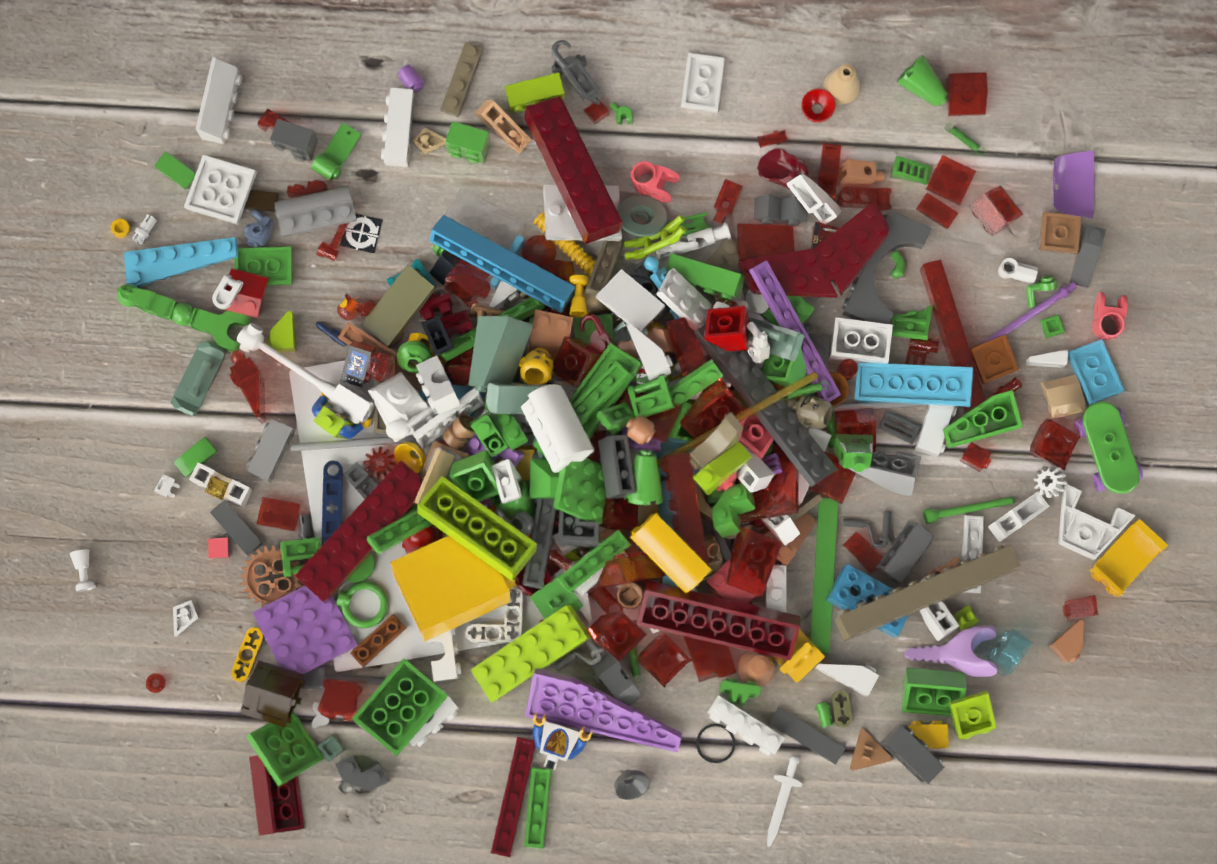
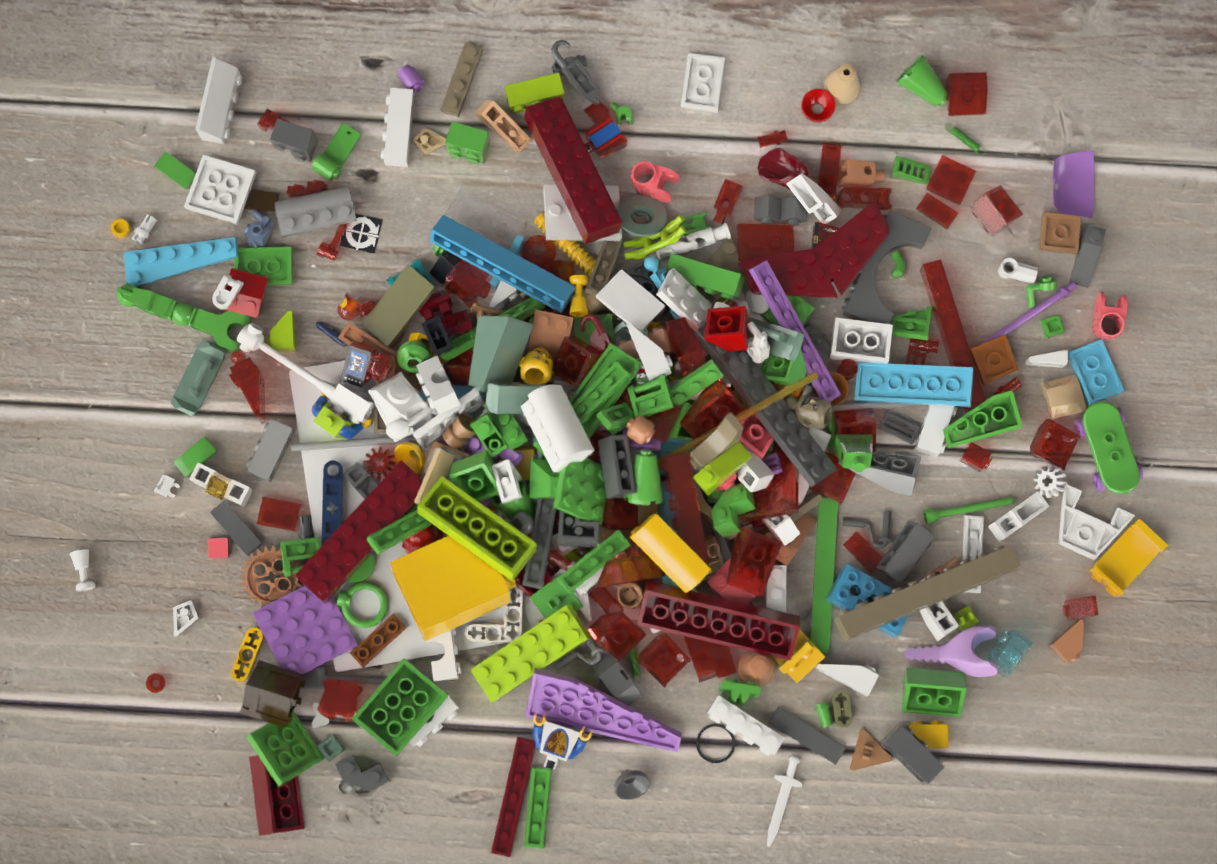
bright green piece [780,382,829,400] -> none
lime plate [949,691,997,740] -> none
none -> torso [585,112,628,158]

